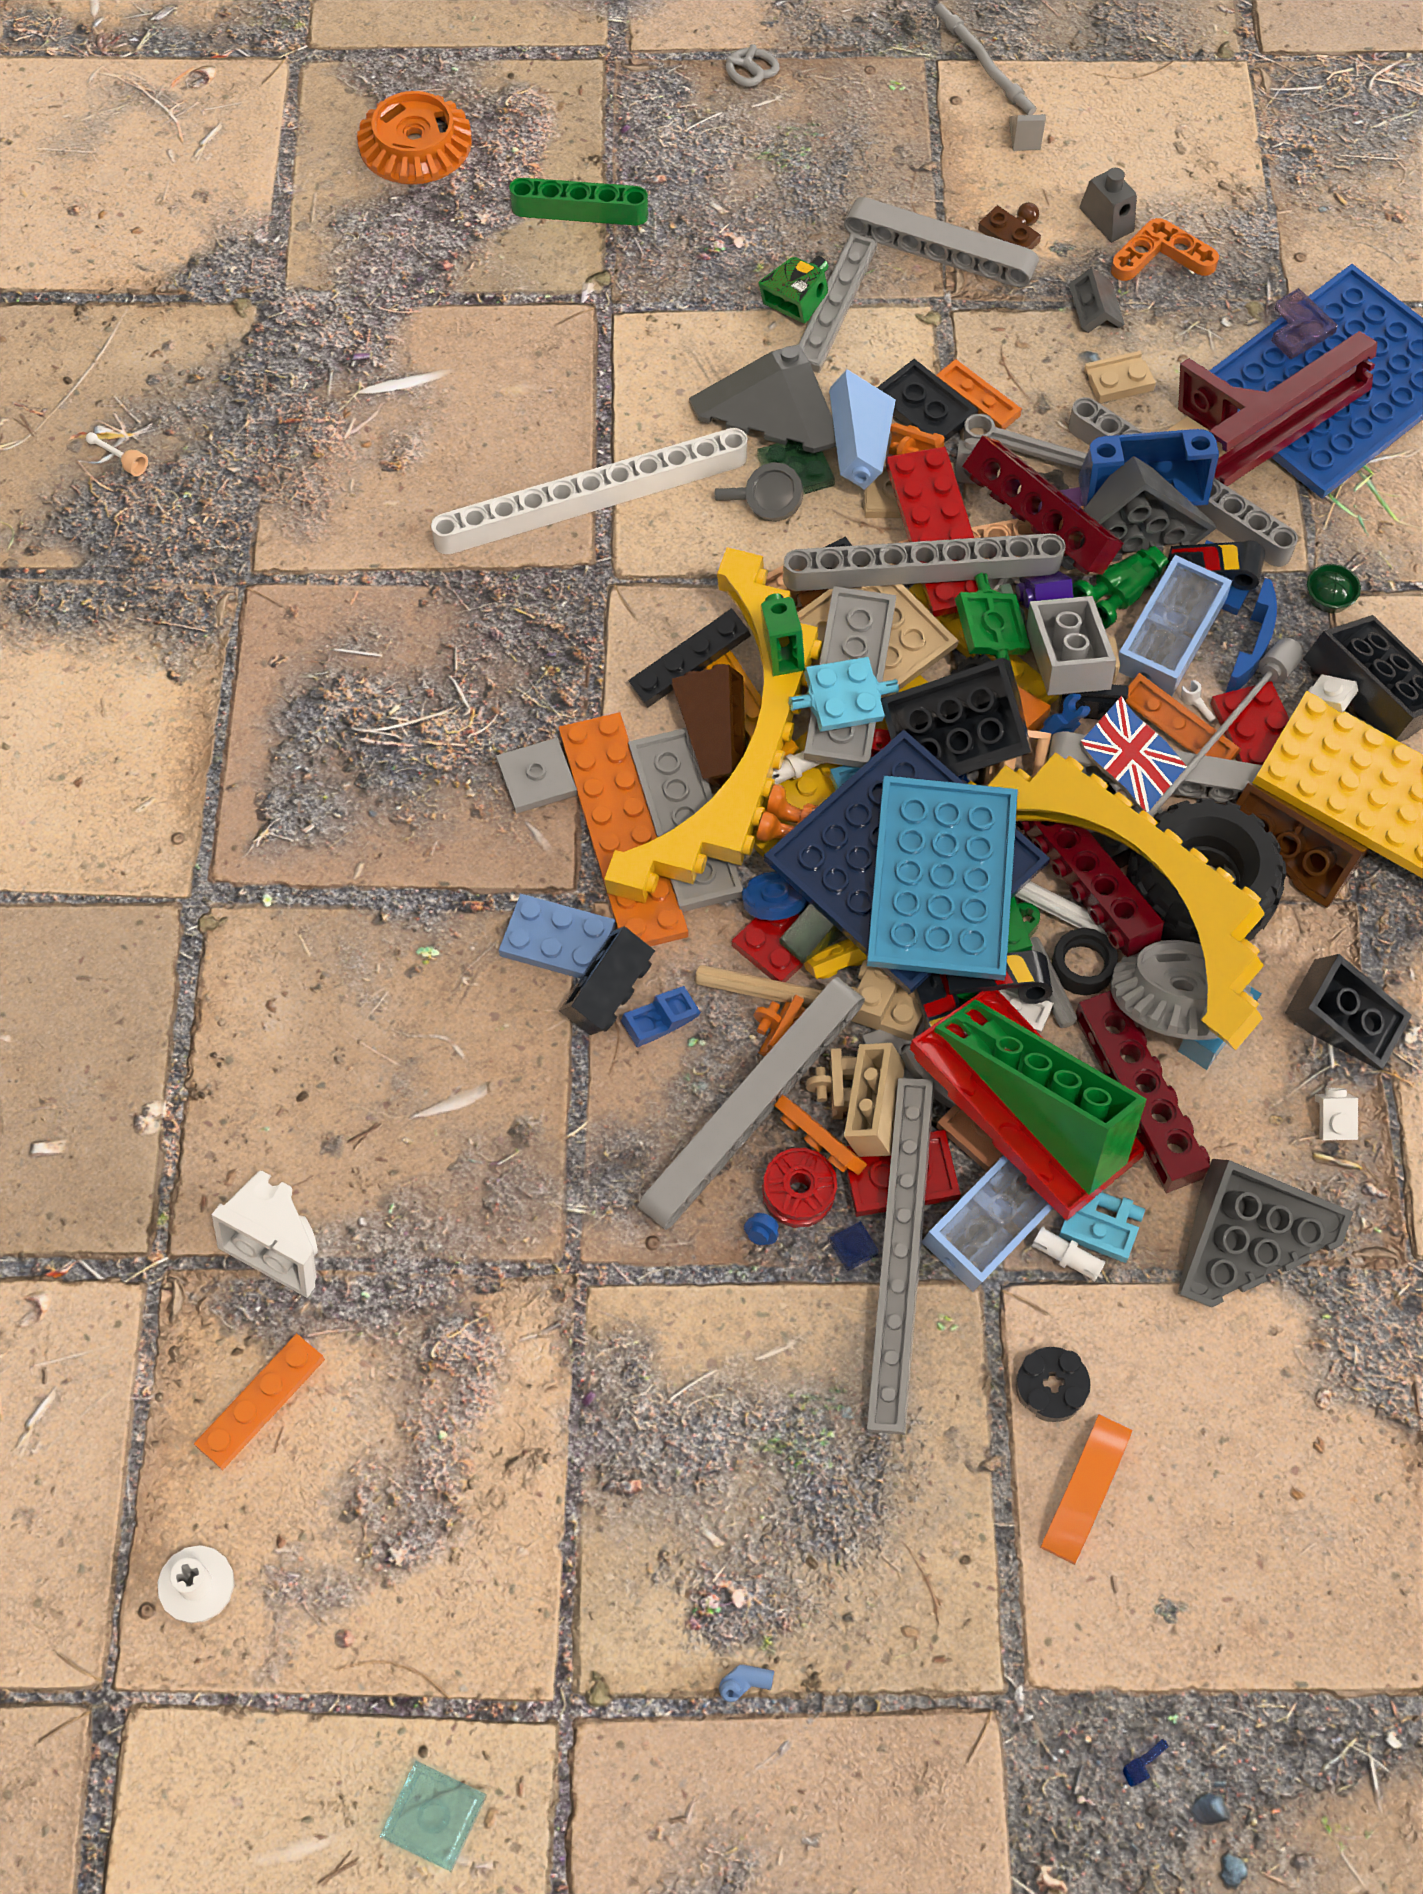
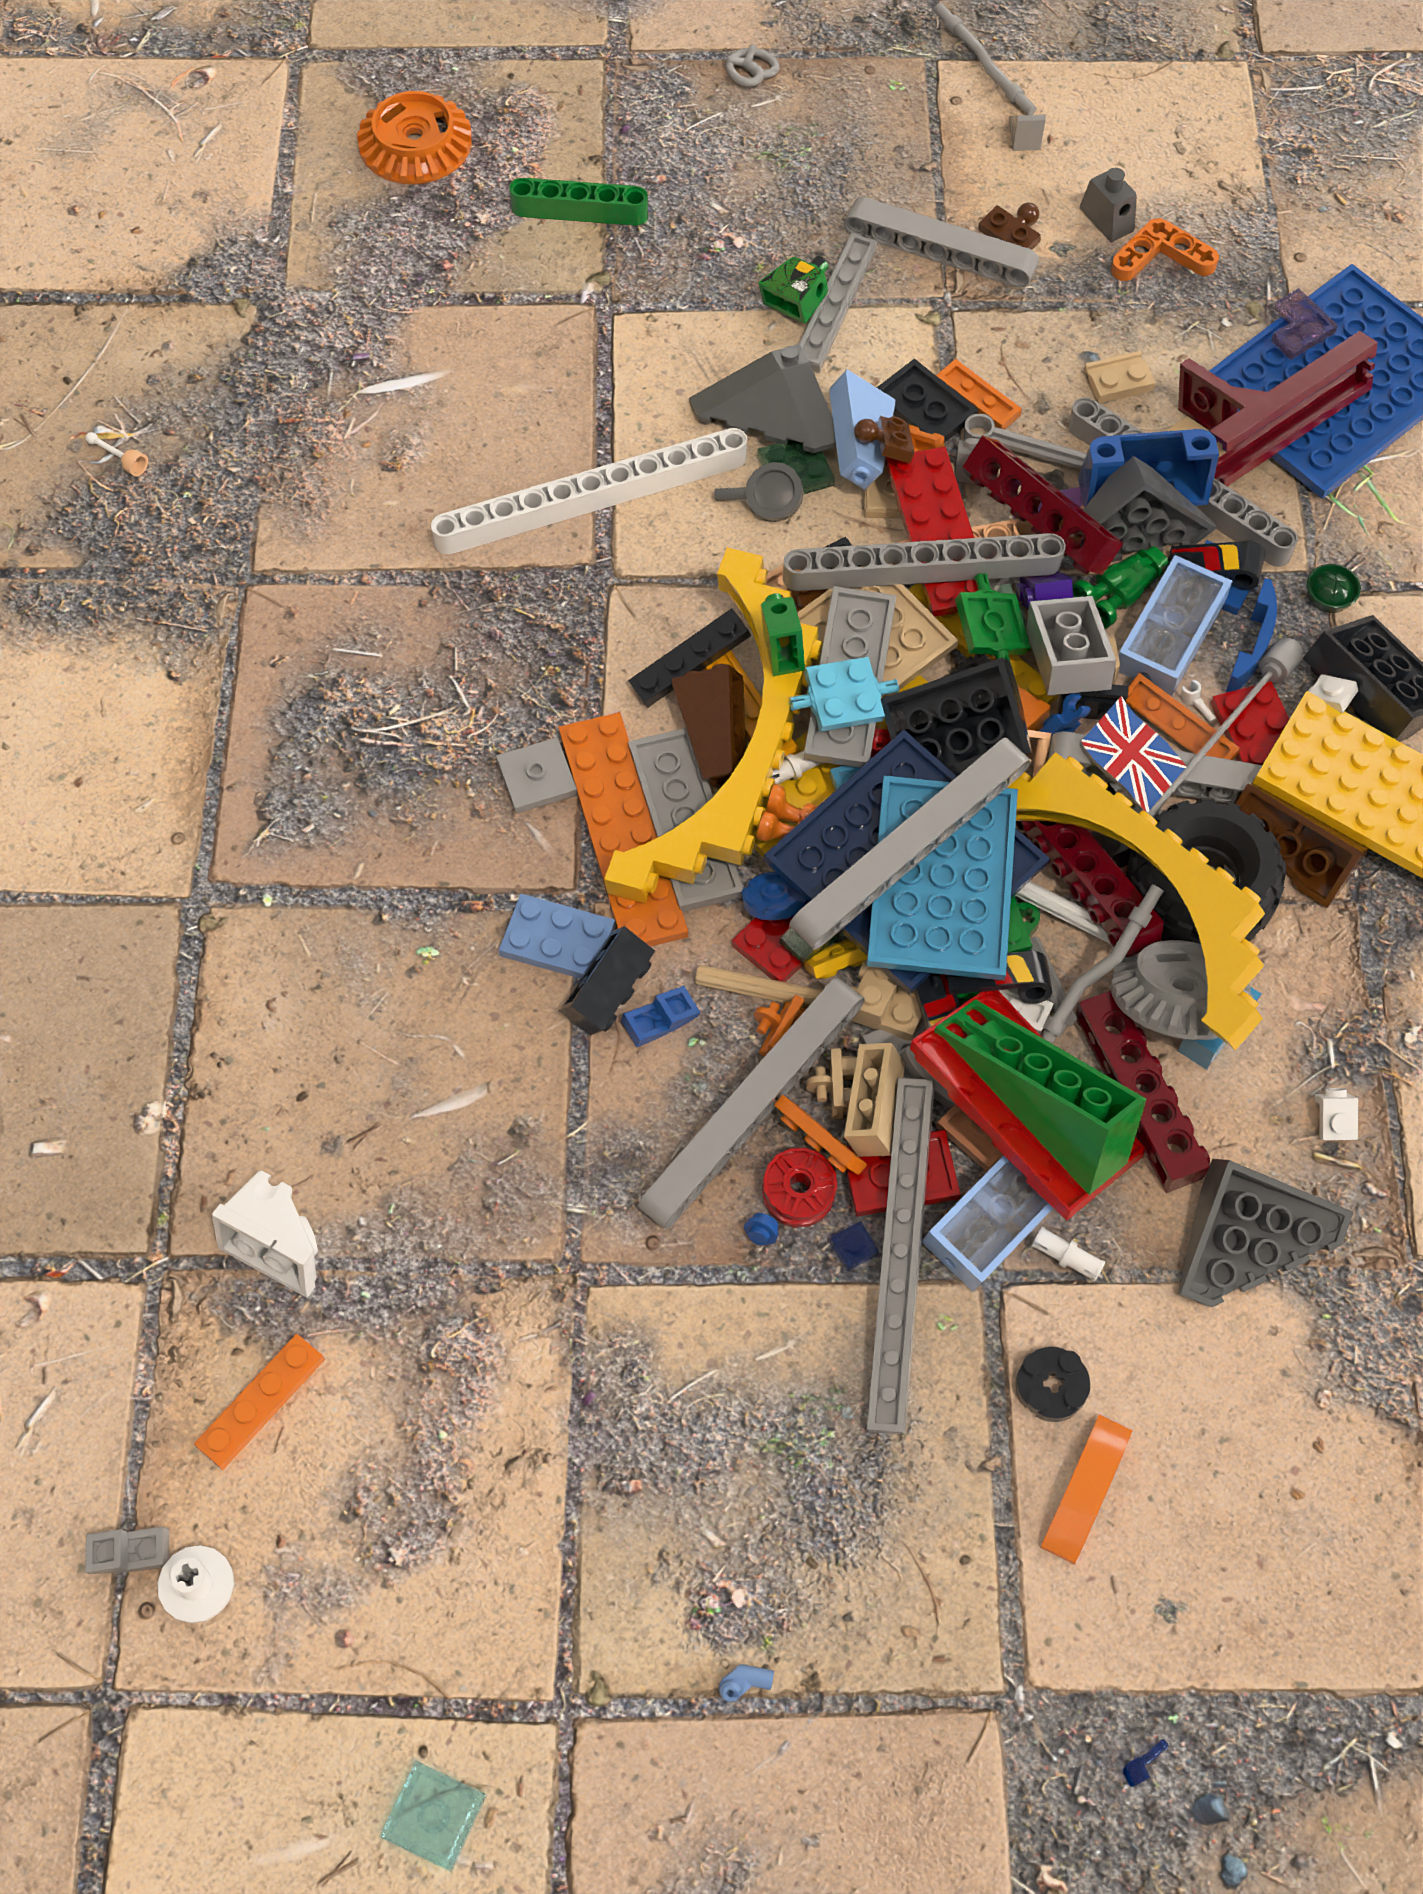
black tyre [1052,928,1118,996] -> none
medium azure plate [1059,1191,1146,1263] -> none
dark grey panel [1069,267,1125,333] -> none
black slope [1285,954,1412,1070] -> none
none -> light grey slope [85,1526,169,1574]
none -> light grey beam [789,737,1031,950]
none -> reddish brown plate [854,416,915,463]
none -> light grey bar [1042,884,1164,1044]

